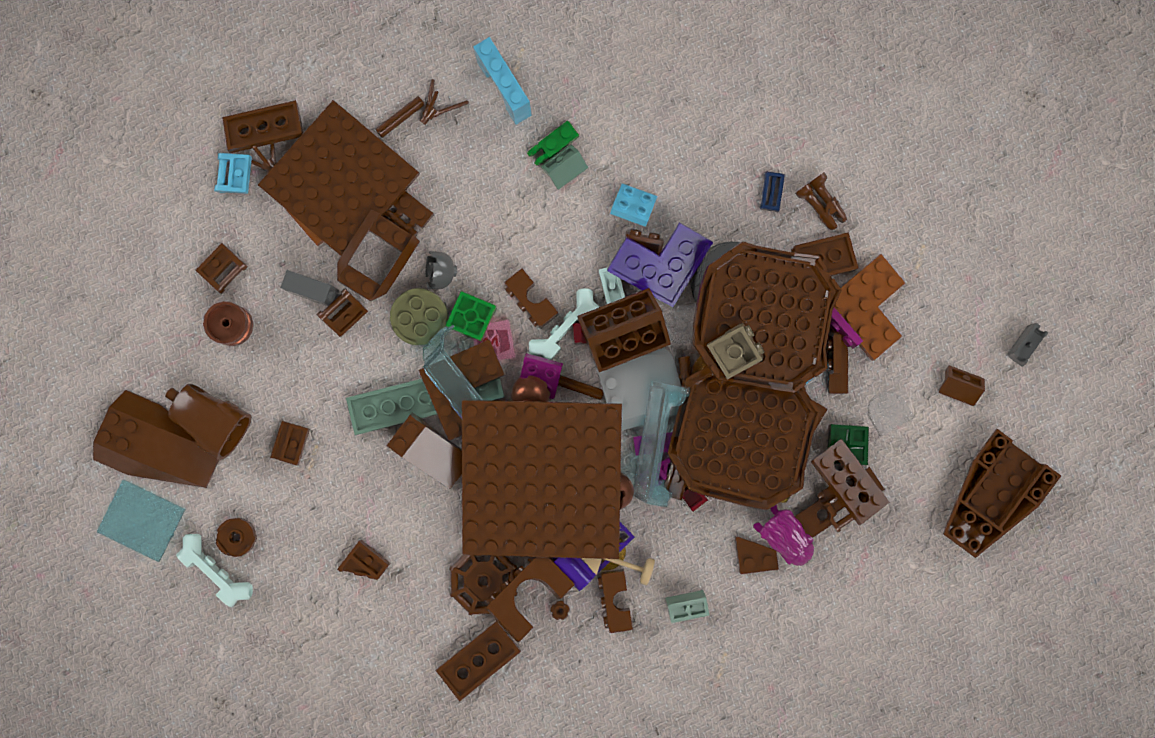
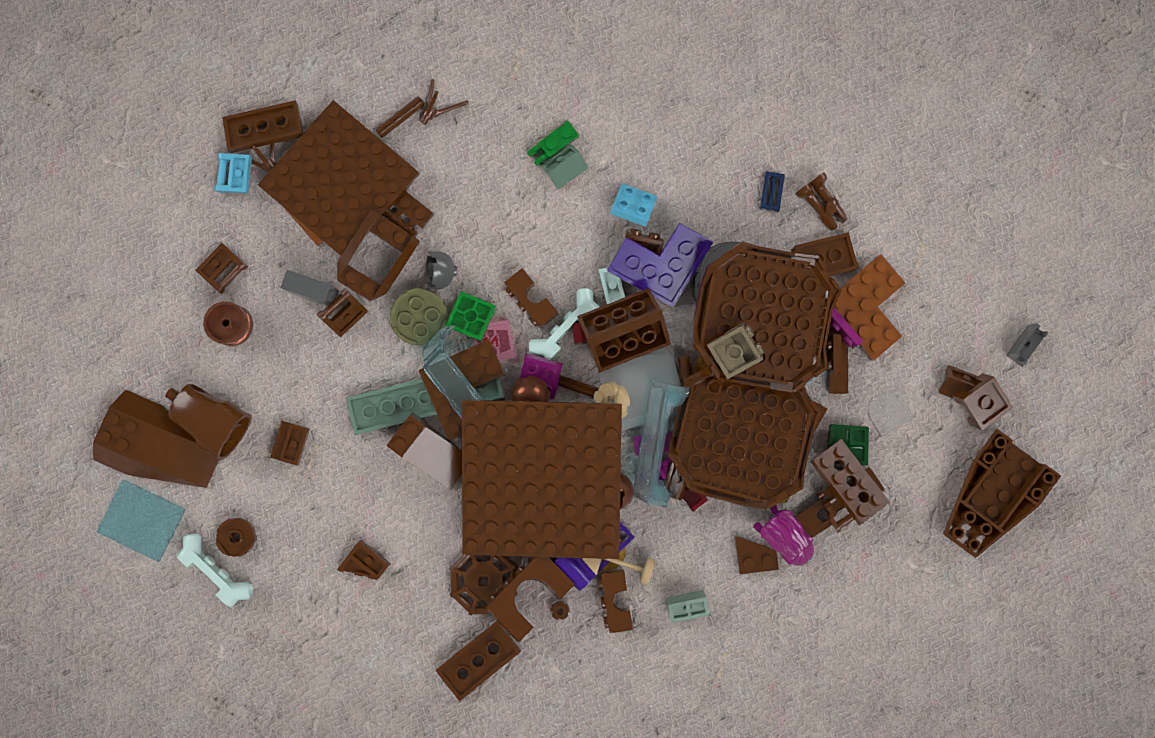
medium azure arch [473,37,532,125] -> none
none -> tan plate [594,381,630,419]
none -> panel [952,373,1013,430]

